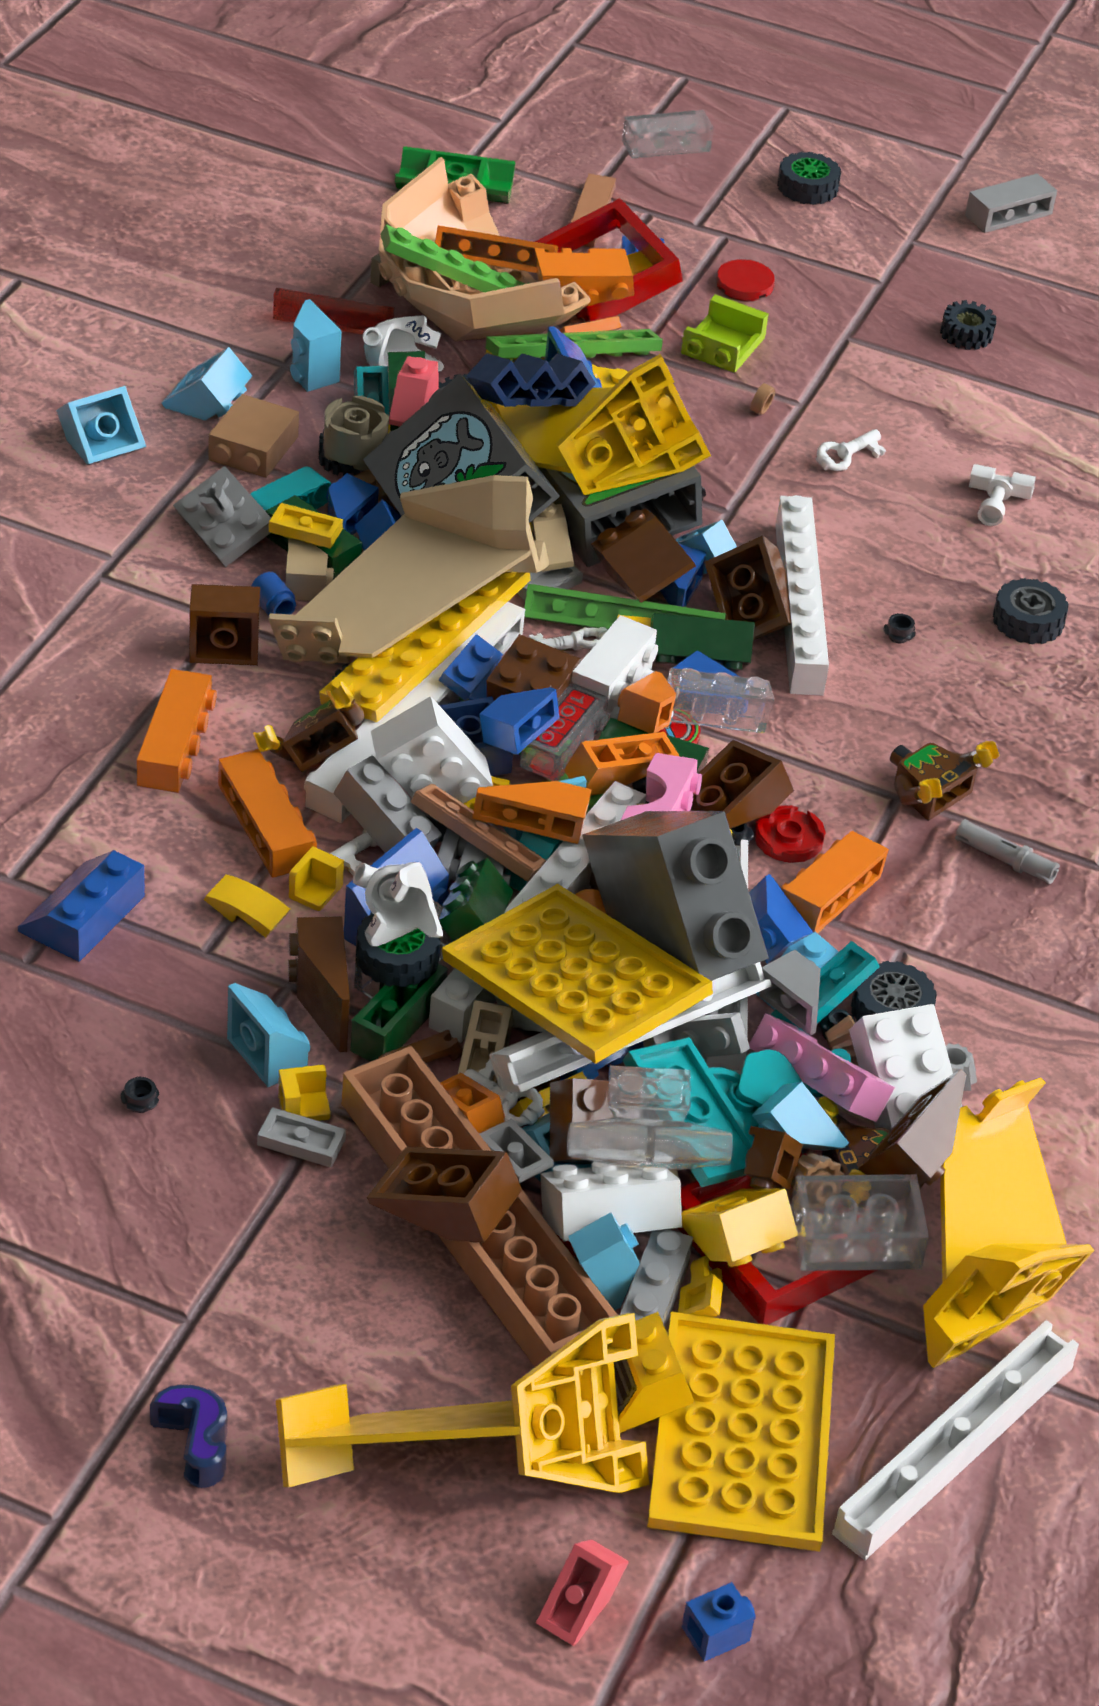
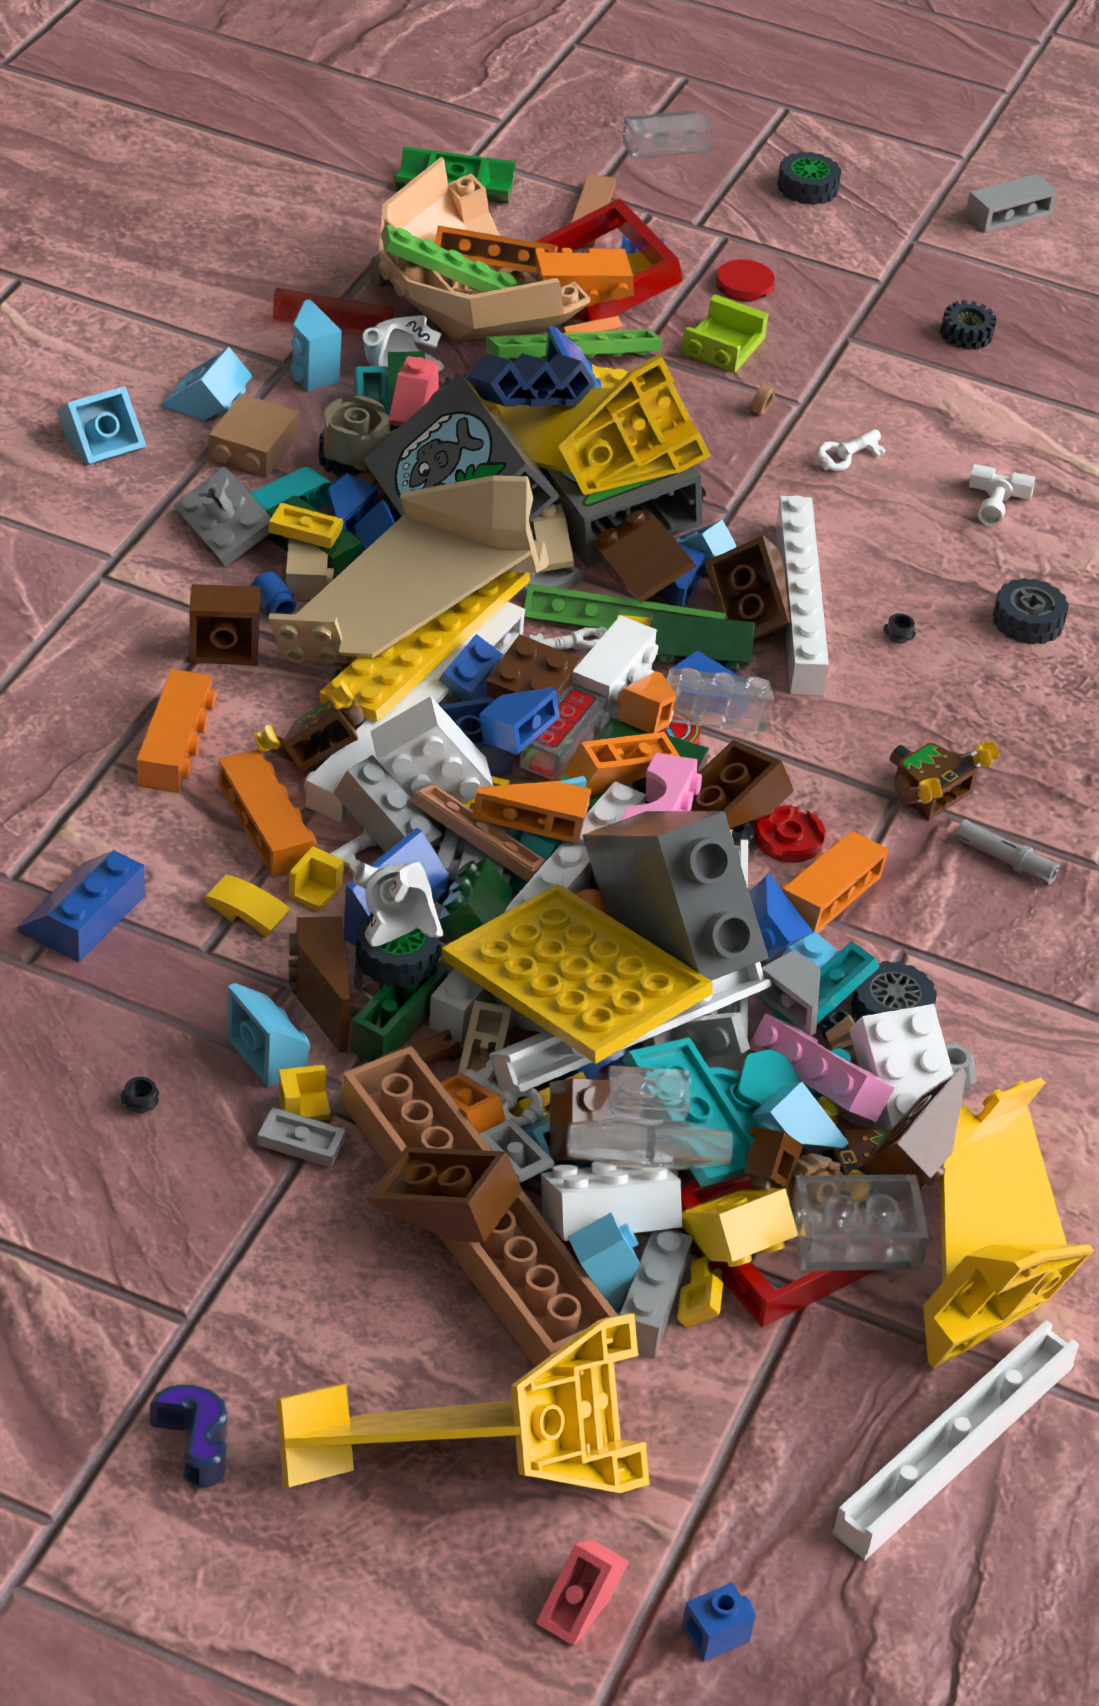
yellow slope [614,1312,695,1433] -> none
yellow plate [647,1312,835,1552] -> none

